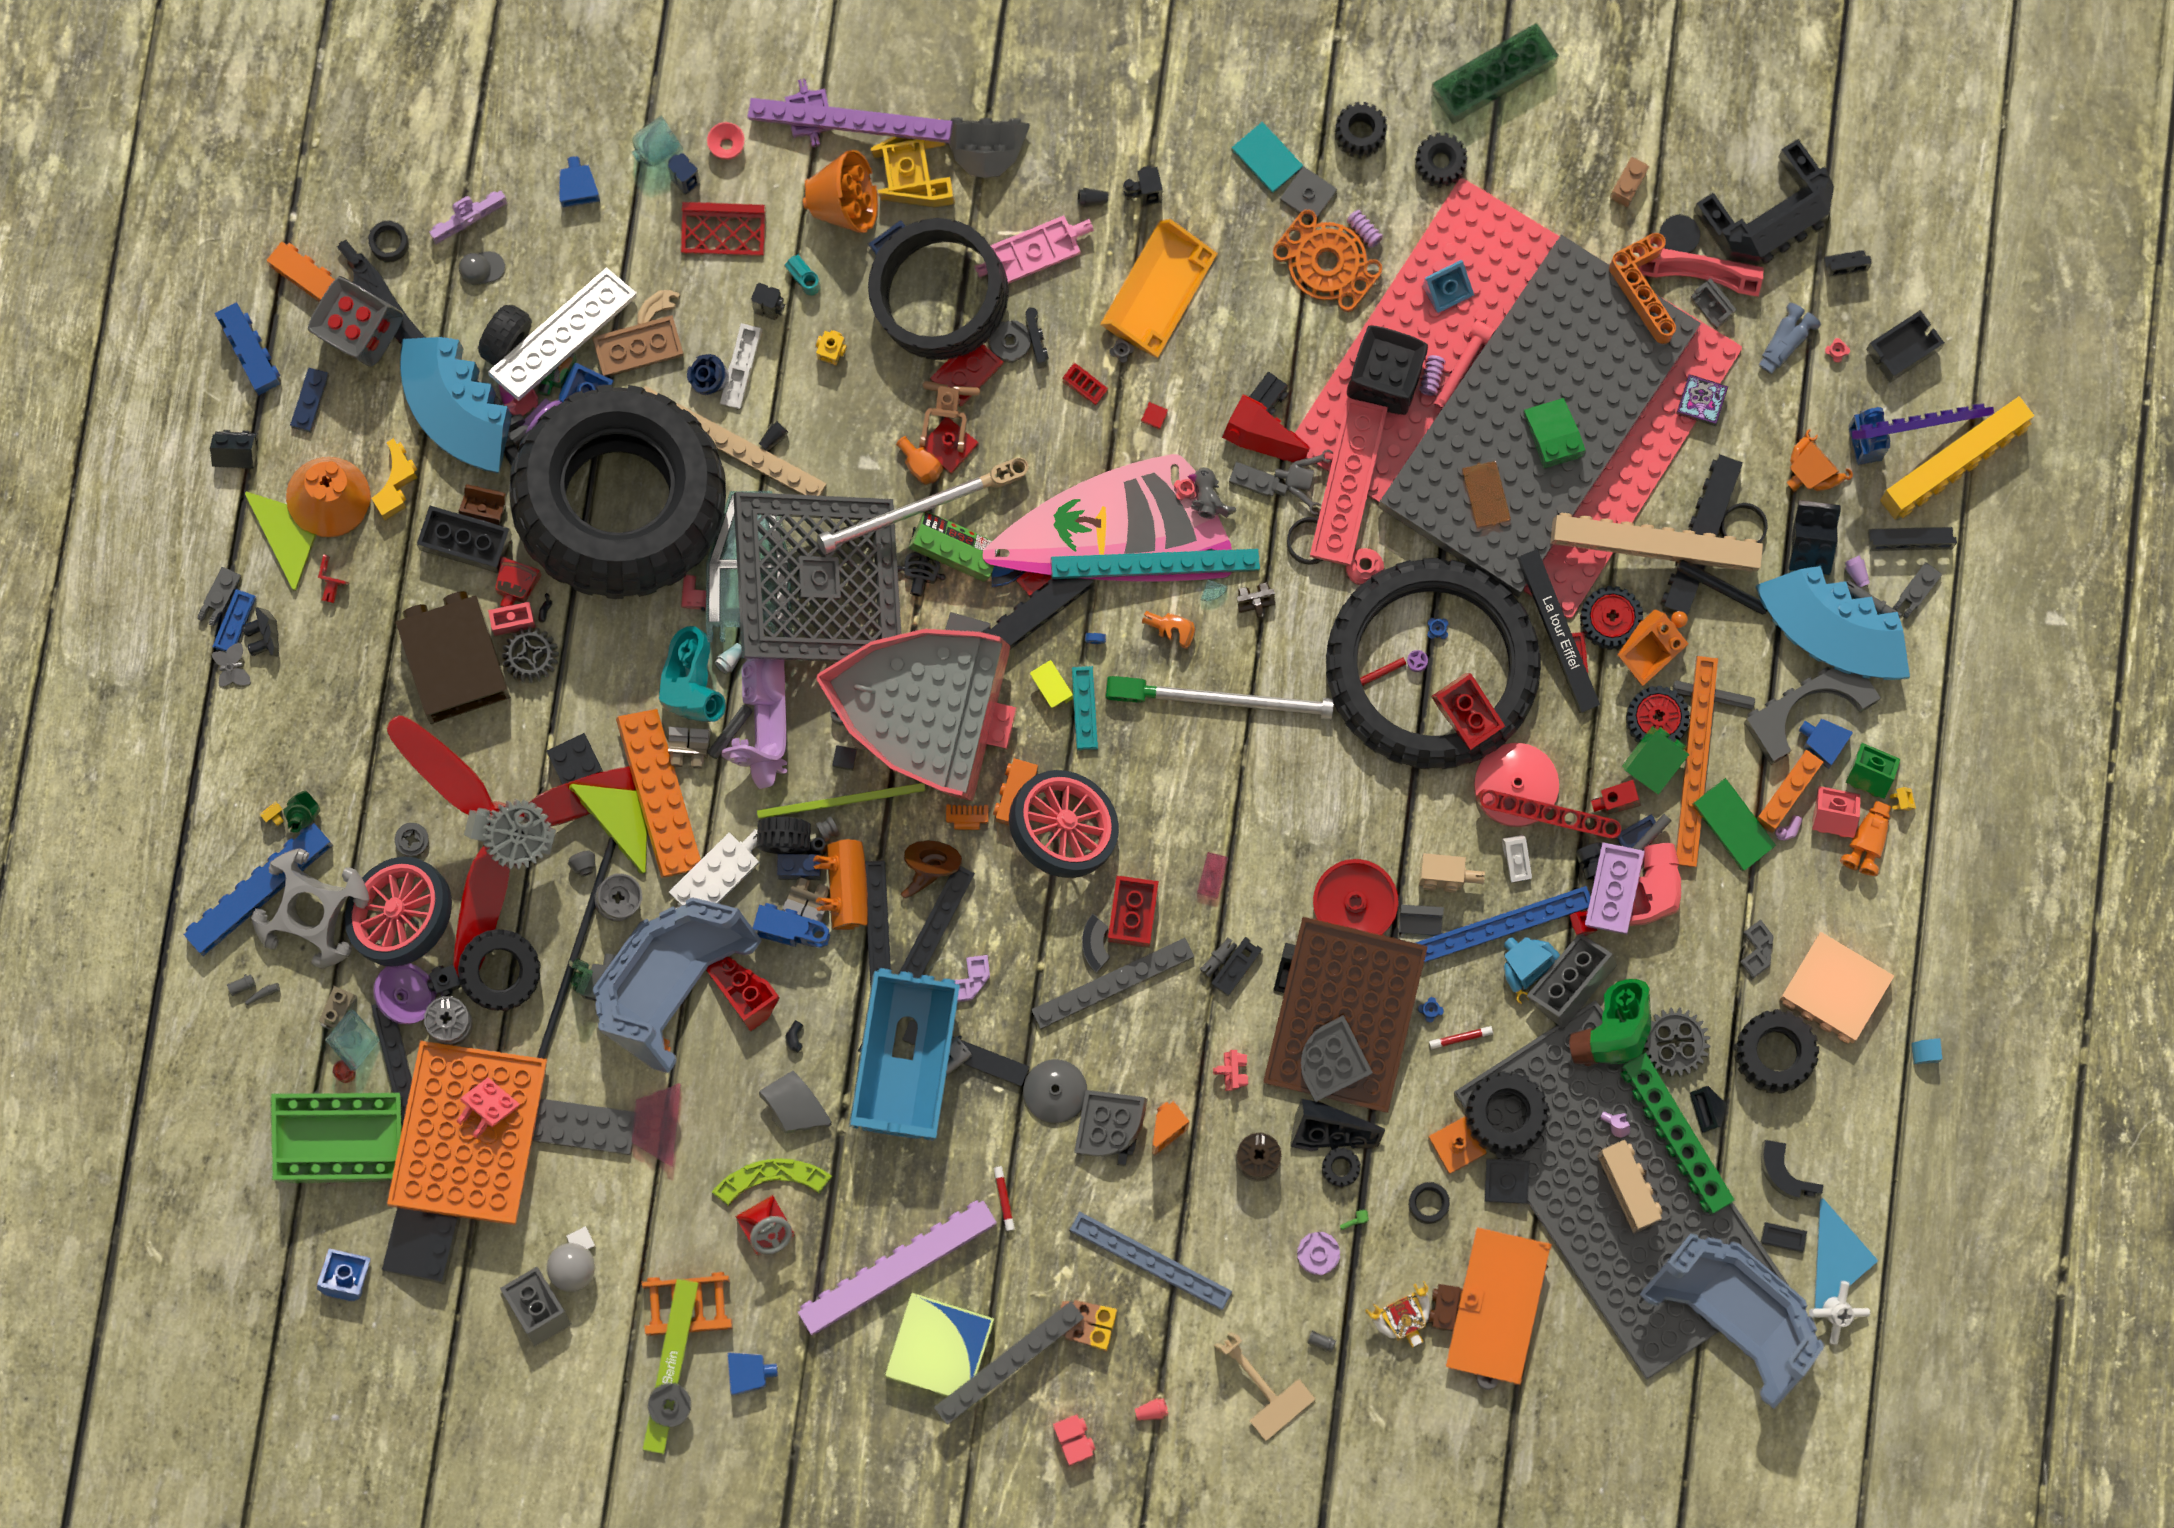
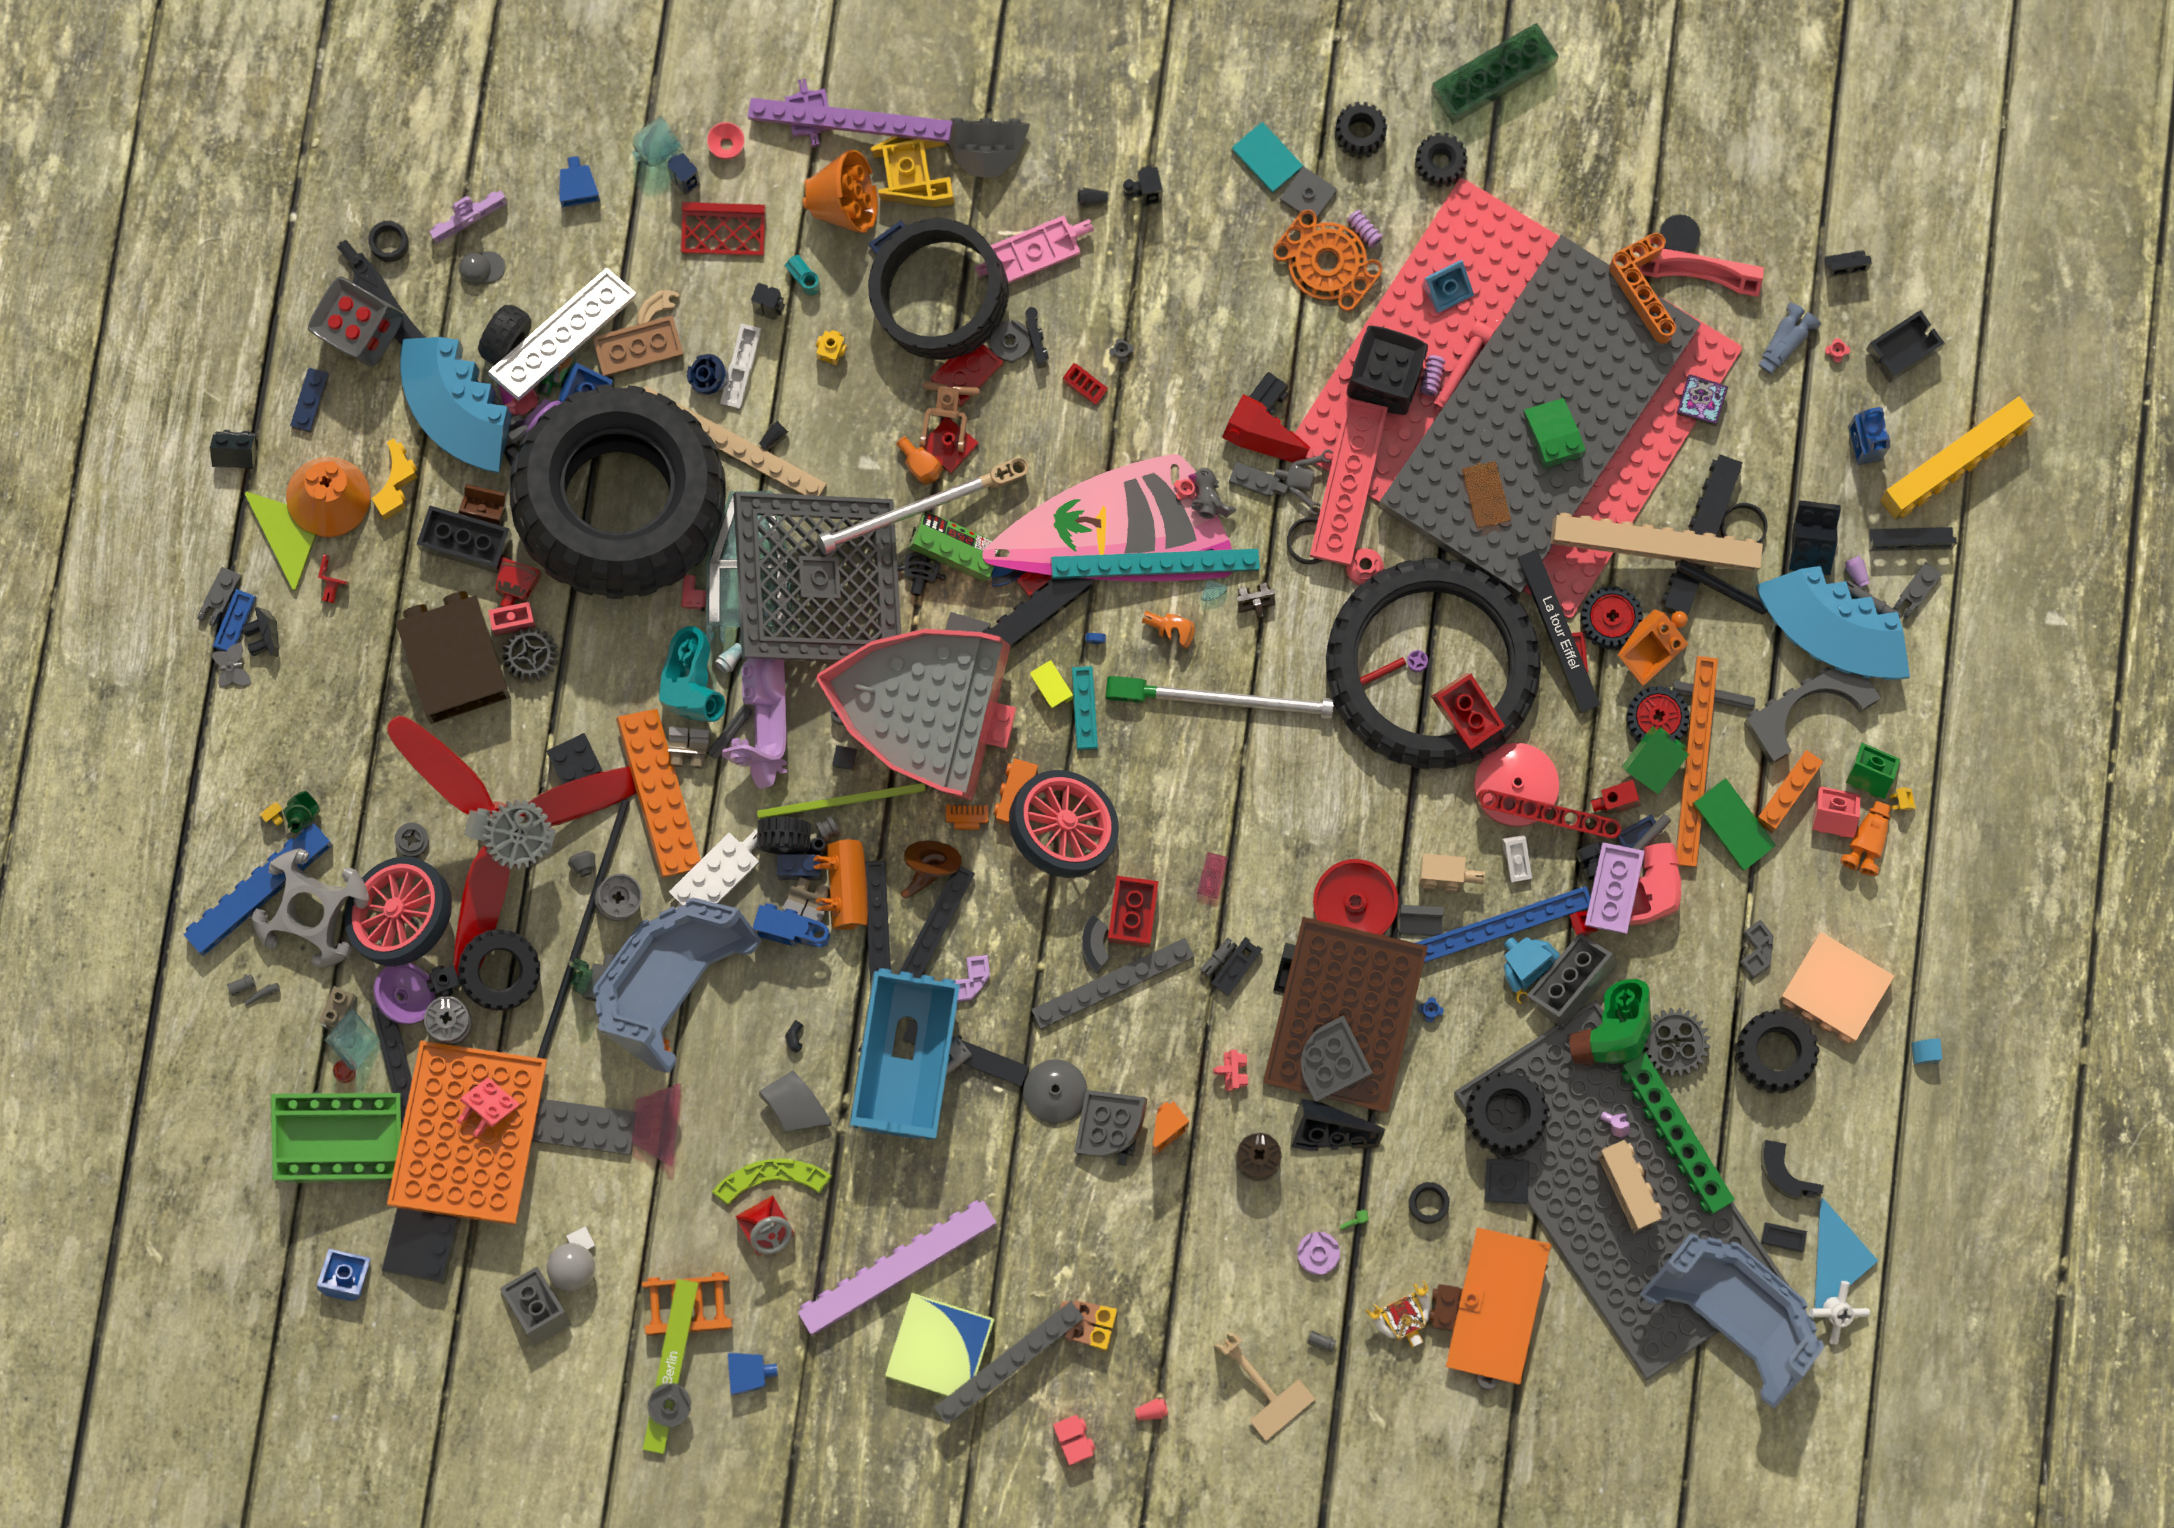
blue wedge [214,302,280,395] -> none
orange brick [266,241,335,302] -> none
black piece [538,593,553,623] -> none
lime tile [569,784,647,874] -> none
red wedge [706,956,780,1032] -> none
red bar [994,1166,1015,1231] -> none
sand blue tile [1069,1211,1232,1311] -> none
light orange slope [1100,219,1218,358] -> none
red tile [1141,402,1168,430] -> none
black tyre [1322,1148,1361,1188] -> none
blue plate [1427,618,1448,639] -> none
orange tile [1428,1116,1487,1174] -> none
red bar [1429,1026,1493,1049] -> none
medium nougat brick [1610,157,1649,207] -> none
dark grey hinge [1690,278,1736,329] -> none
black slope [1690,1086,1727,1133] -> none
black wedge [1693,139,1834,266] -> none
lavender arm [1775,815,1803,841] -> none
orange torso [1787,429,1853,491] -> none
blue torso [1798,719,1853,769] -> none
dark purple plate [1852,403,1994,439] -> none

